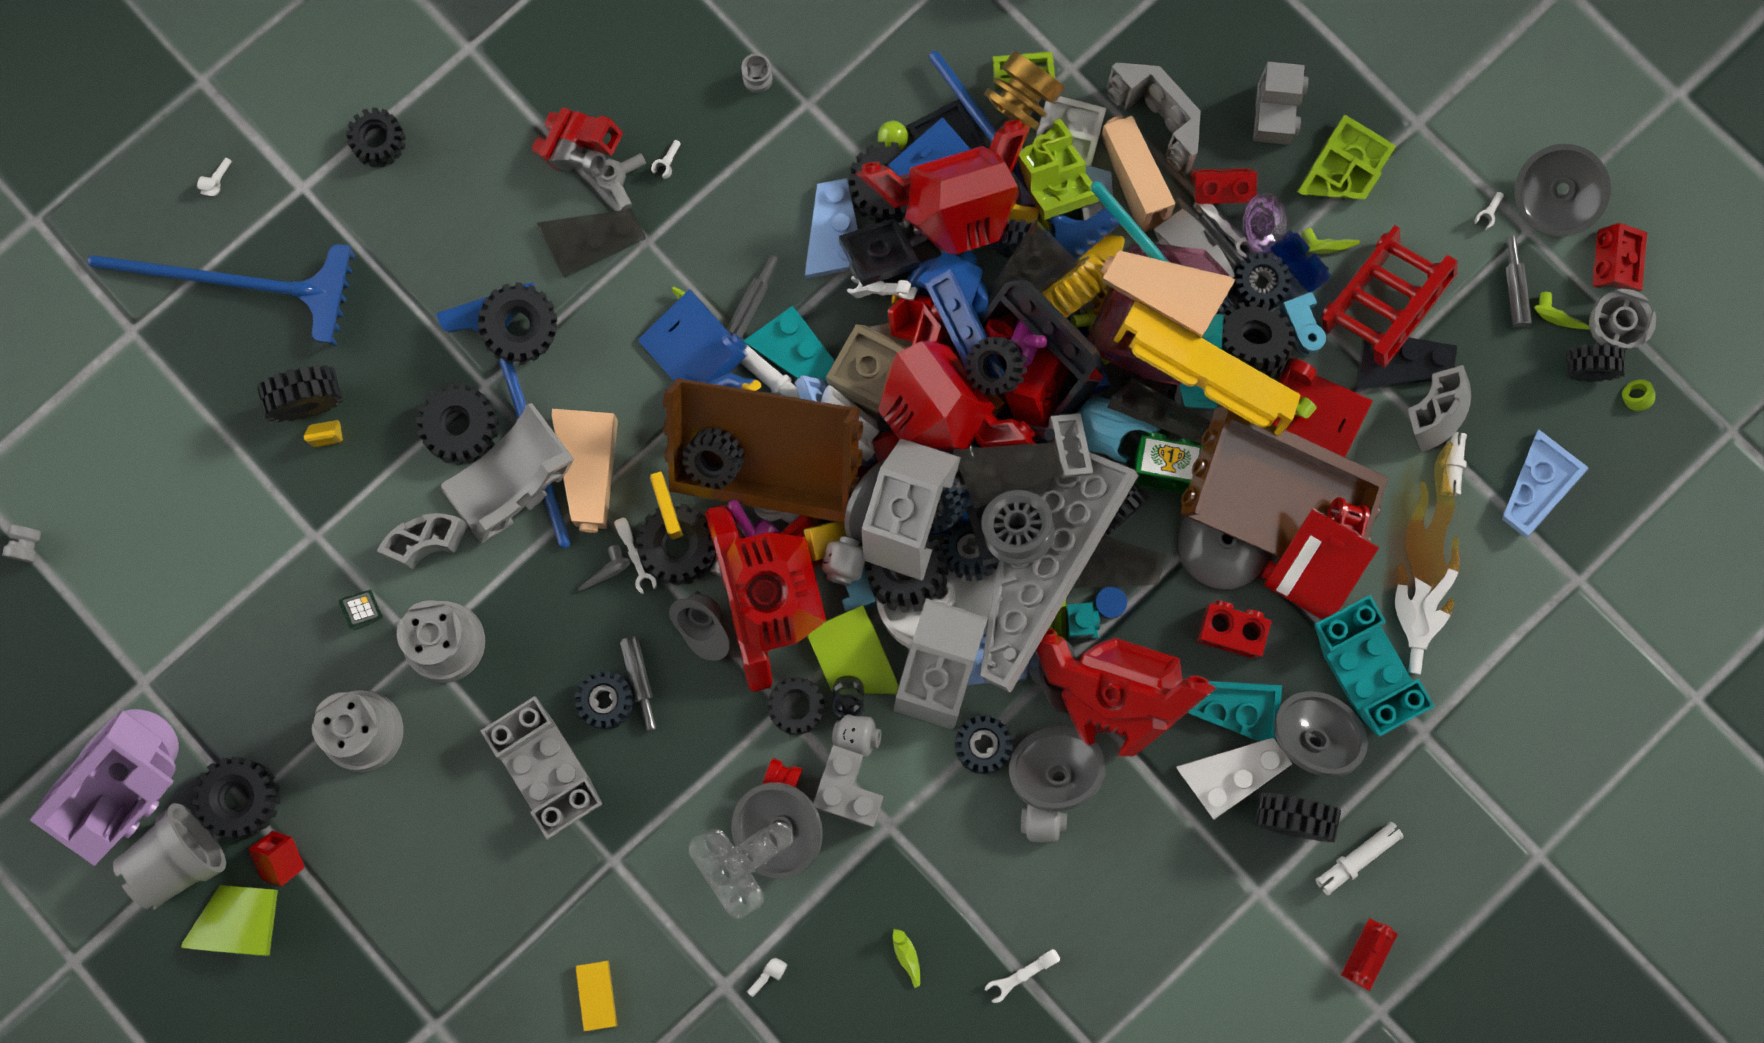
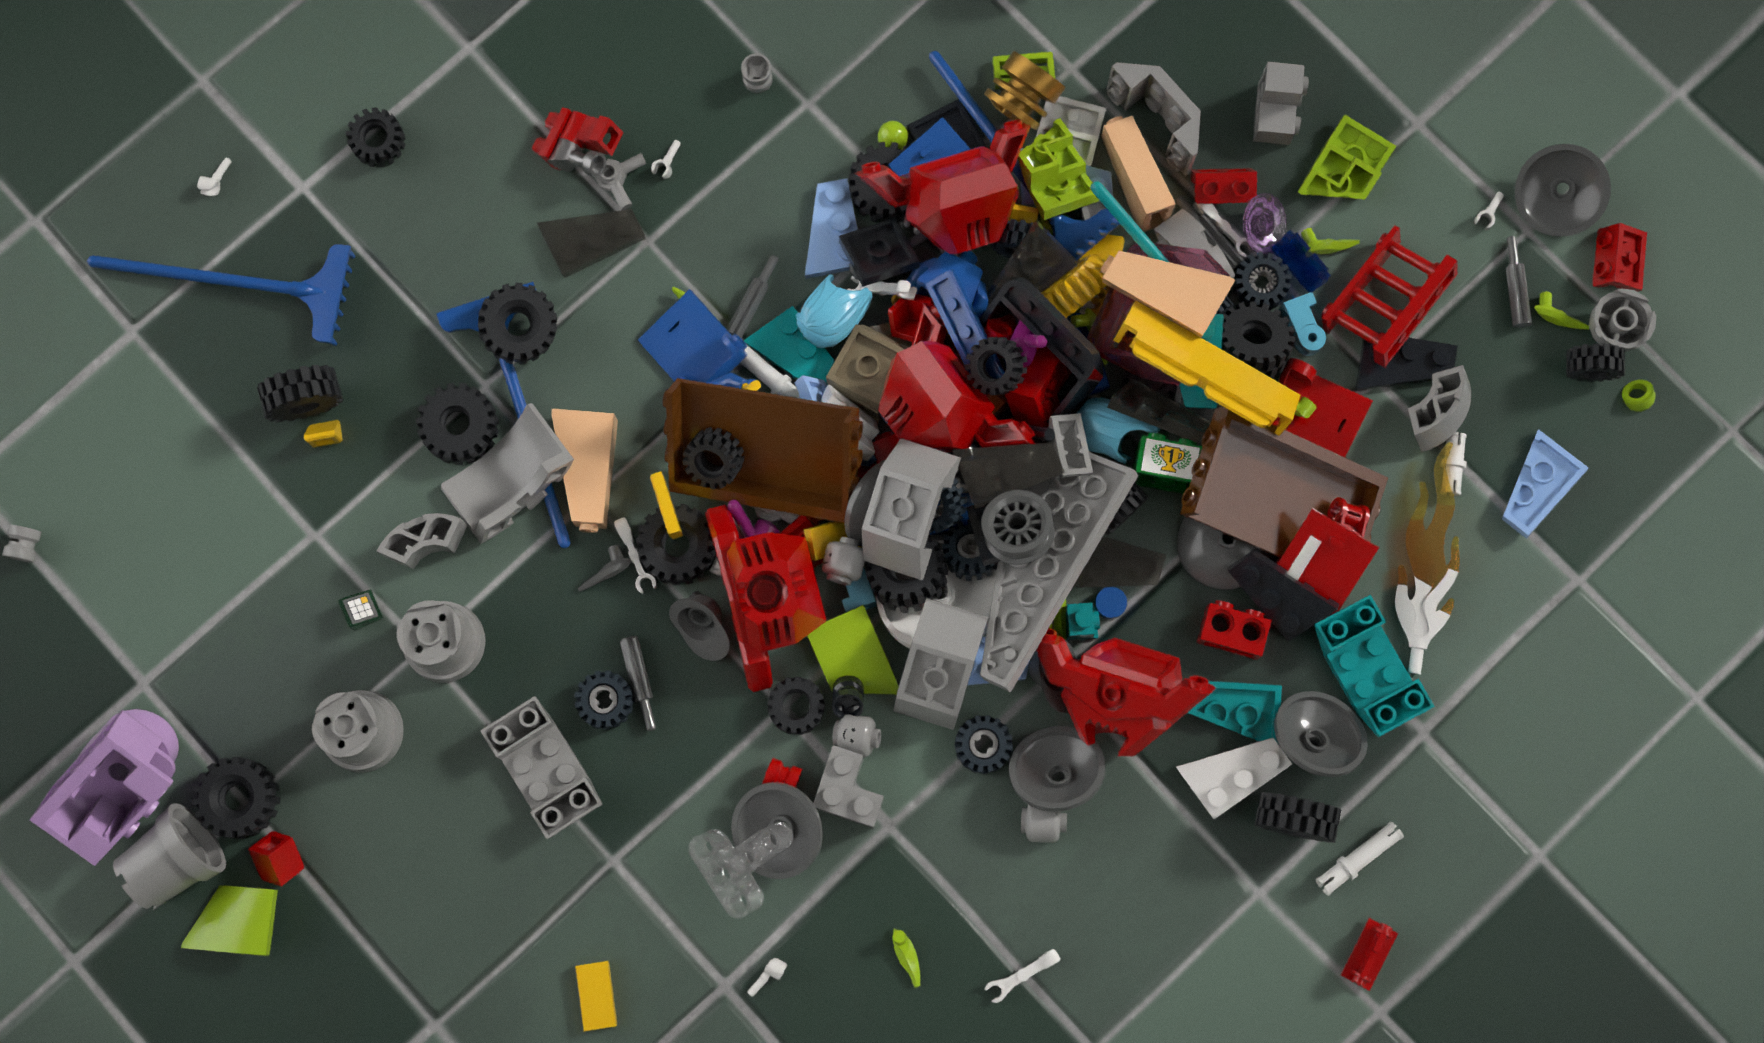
none -> medium azure hair [795,274,873,348]
none -> black wing [1228,549,1339,641]

